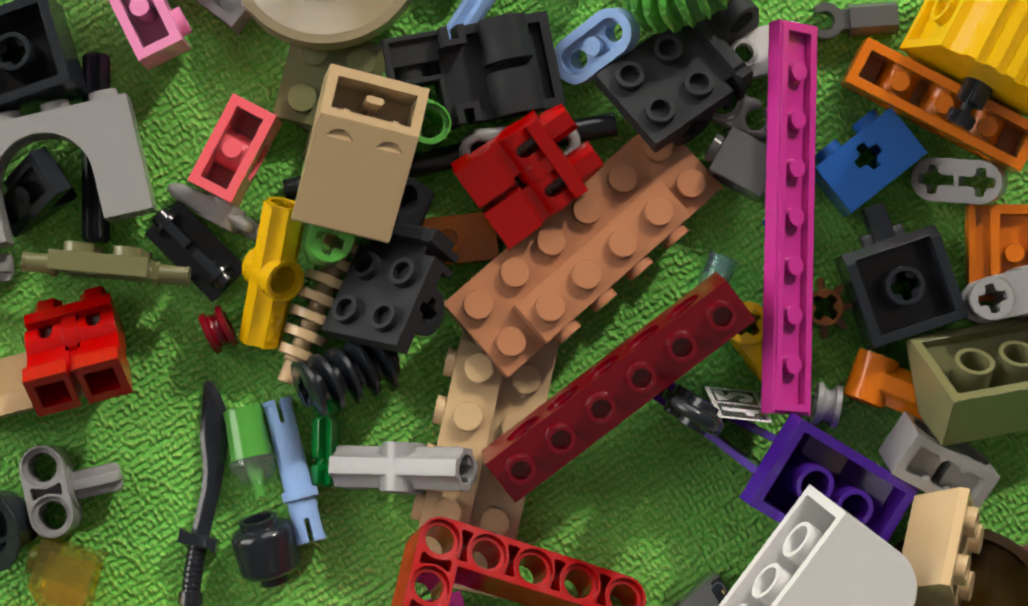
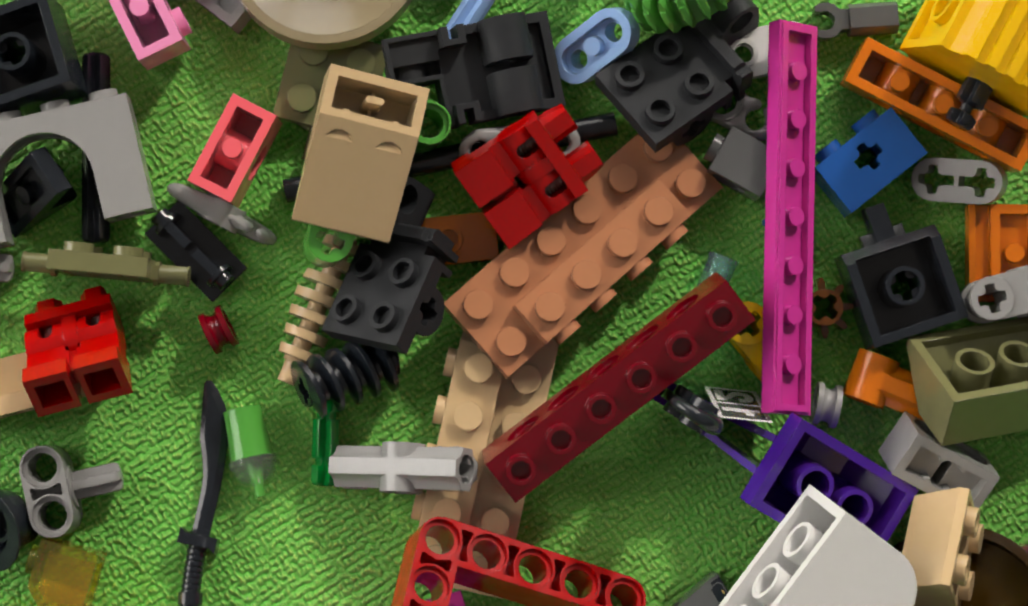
black head [231,511,301,588] -> none
yellow piece [238,197,305,349] -> none
light blue pin [261,396,327,546] -> none

